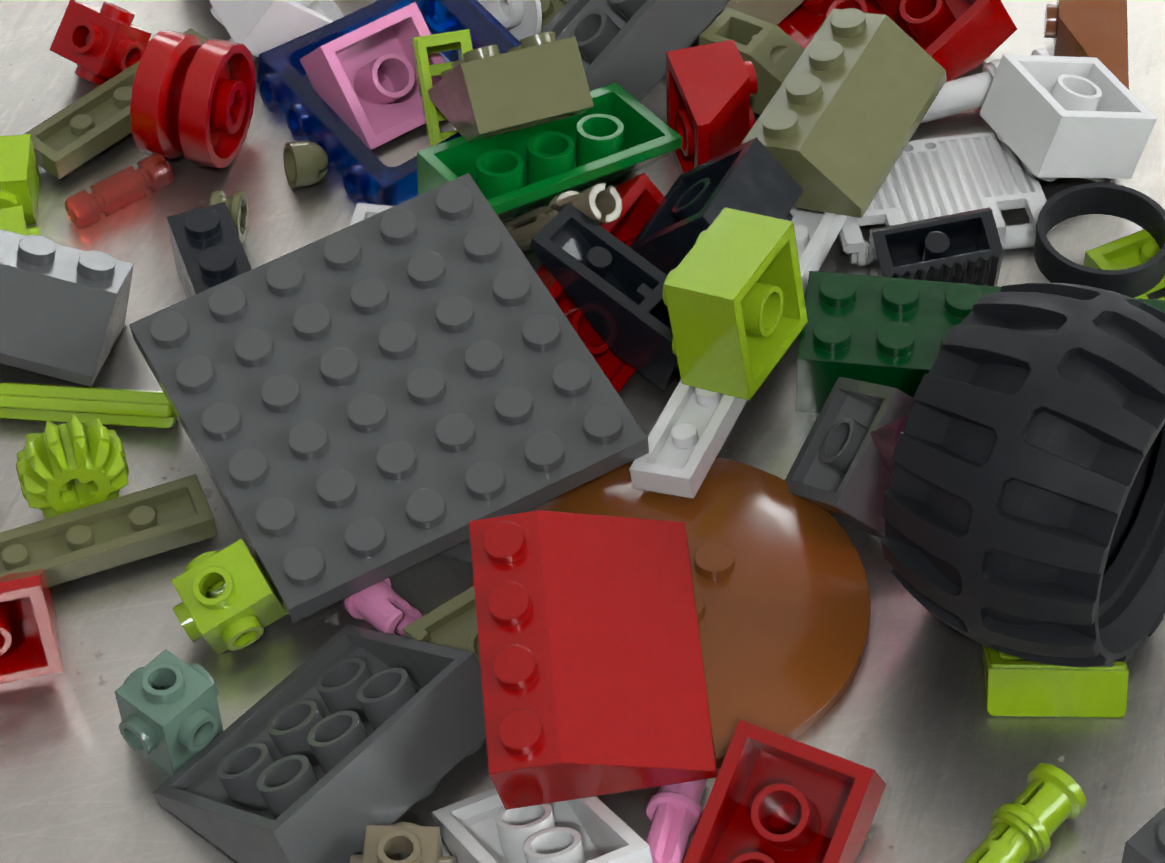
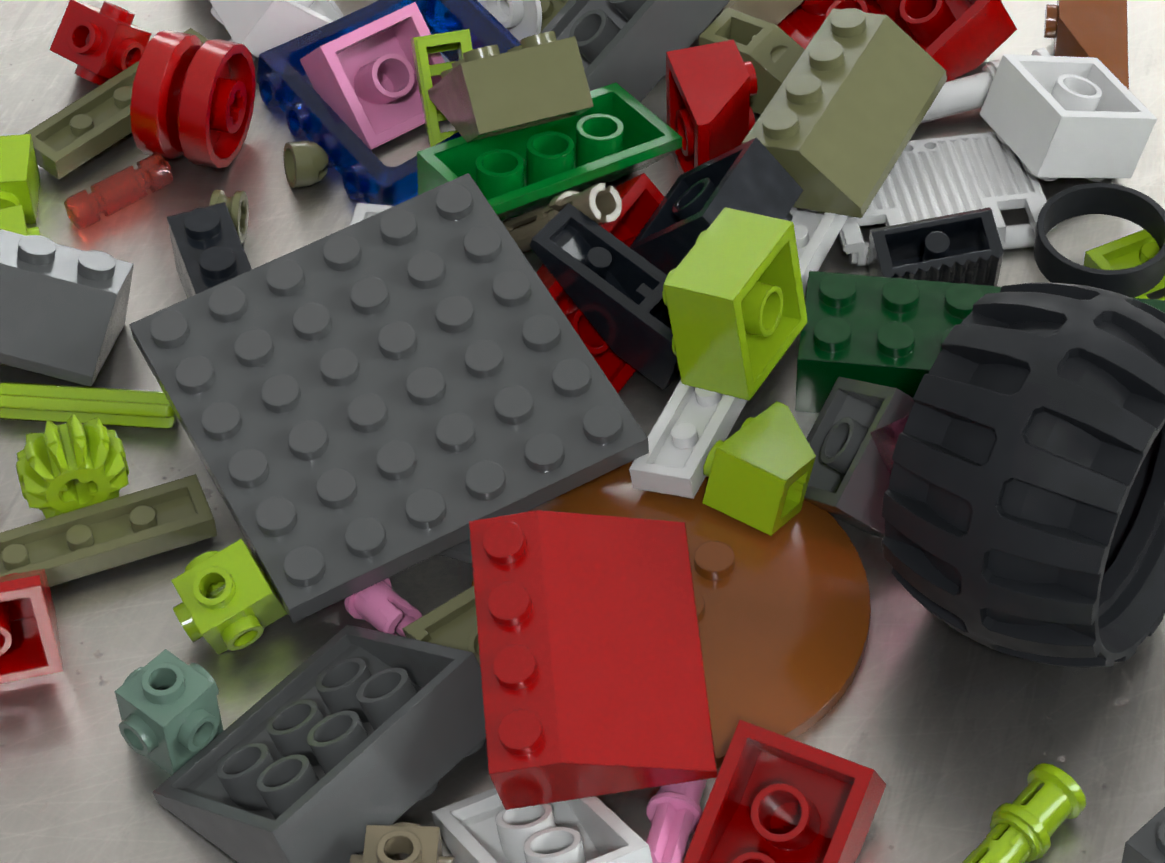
lime slope [982,644,1129,718] -> none
none -> lime slope [702,401,816,536]

